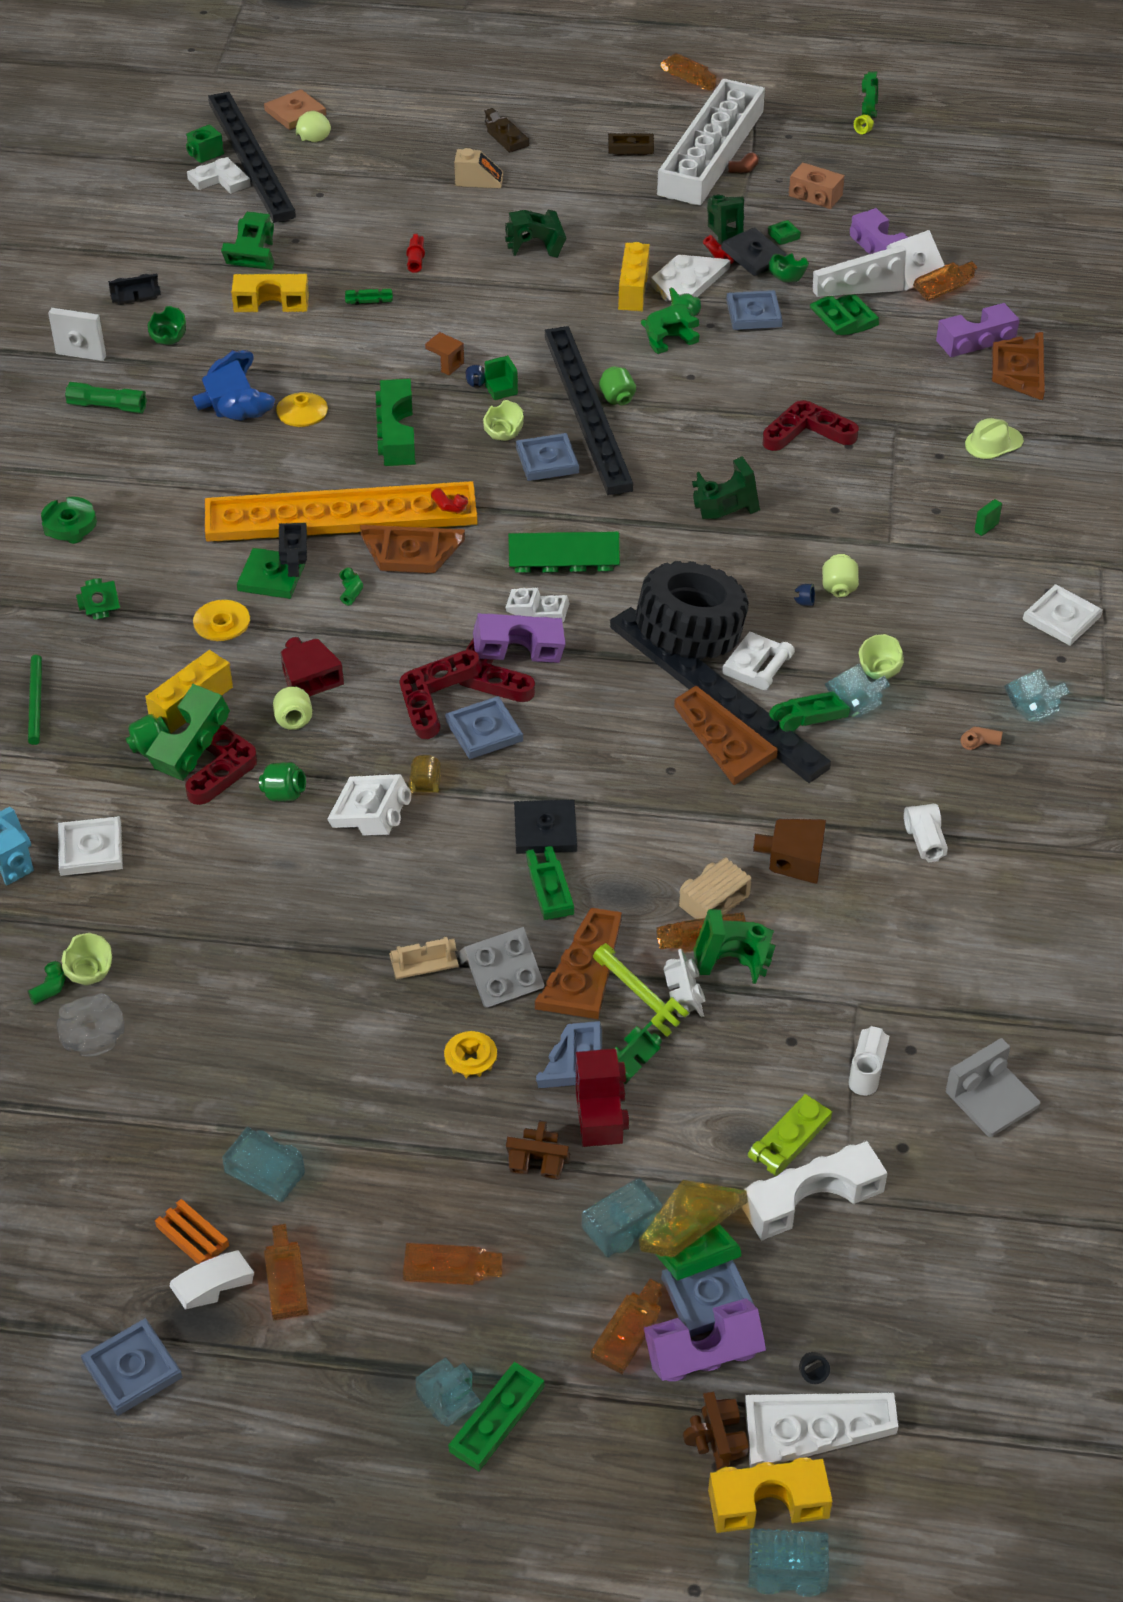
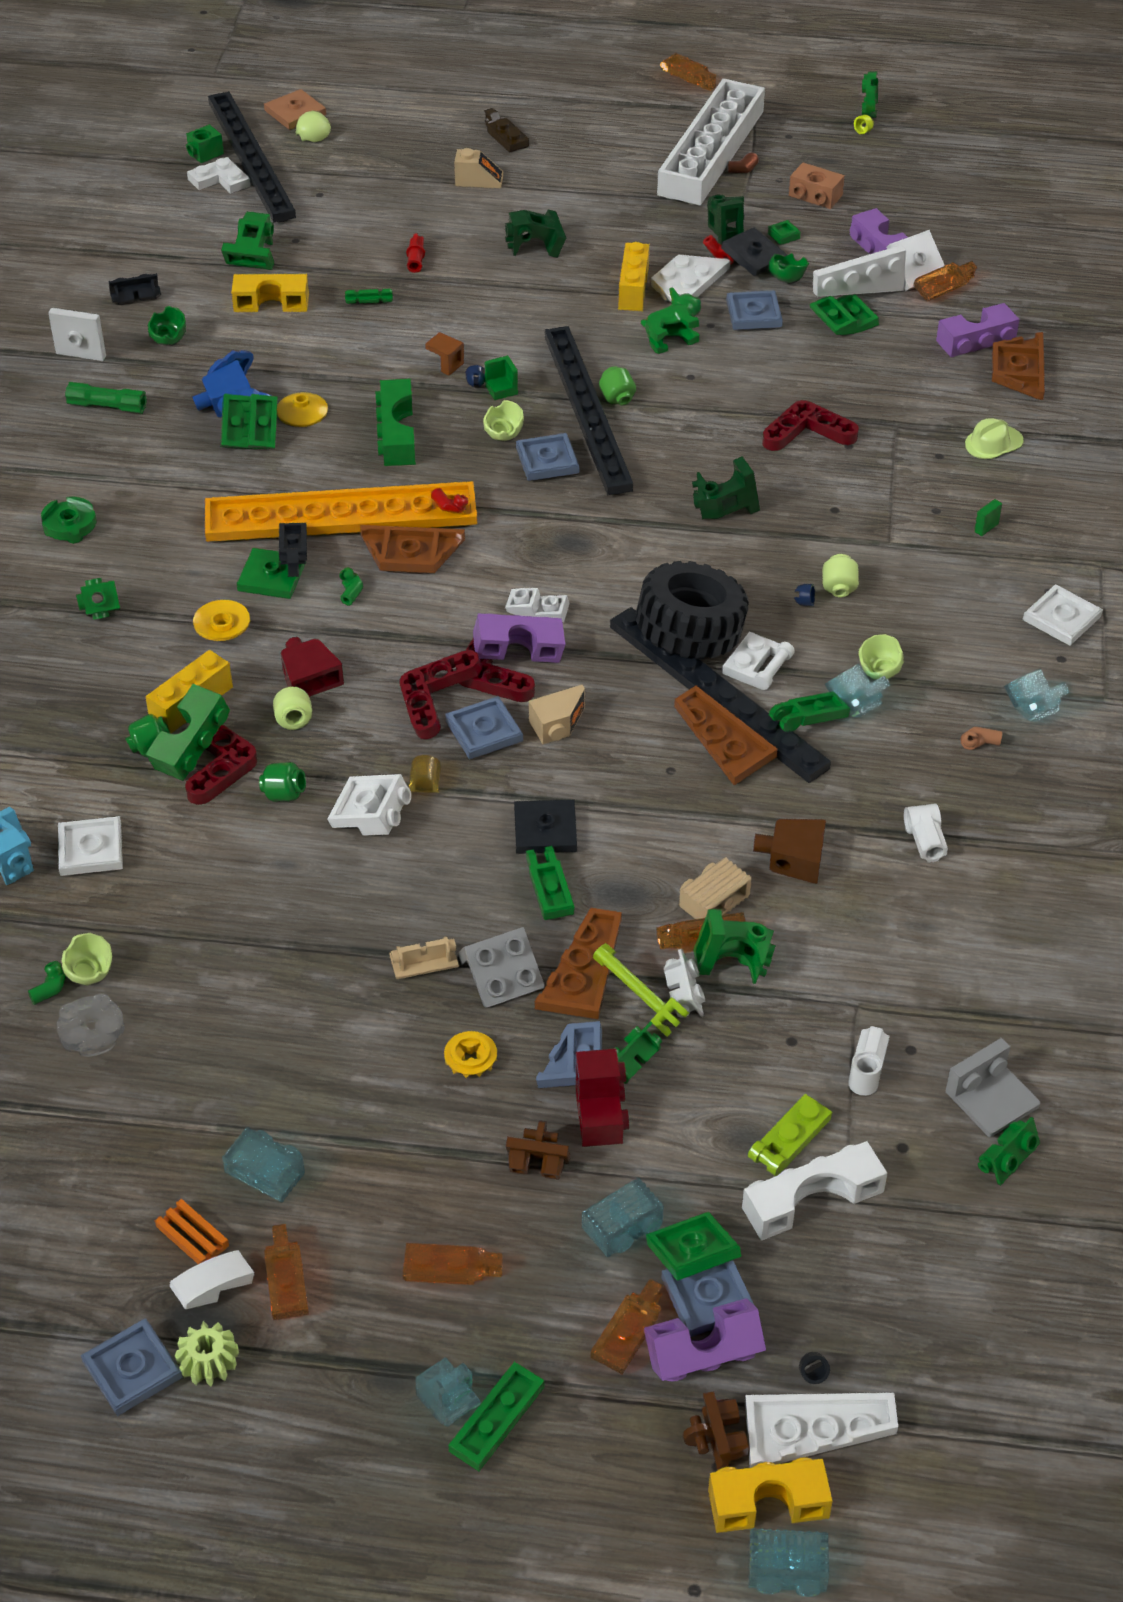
green bar [28,655,42,745] -> none
green slope [508,531,620,573] -> none
dark brown plate [608,133,654,155] -> none
clear yellow wing [639,1180,748,1257] -> none
none -> yellowish green gear [175,1321,239,1387]
none -> green slope [220,394,278,449]
none -> tan slope [529,684,585,744]
none -> green hinge [978,1117,1040,1186]

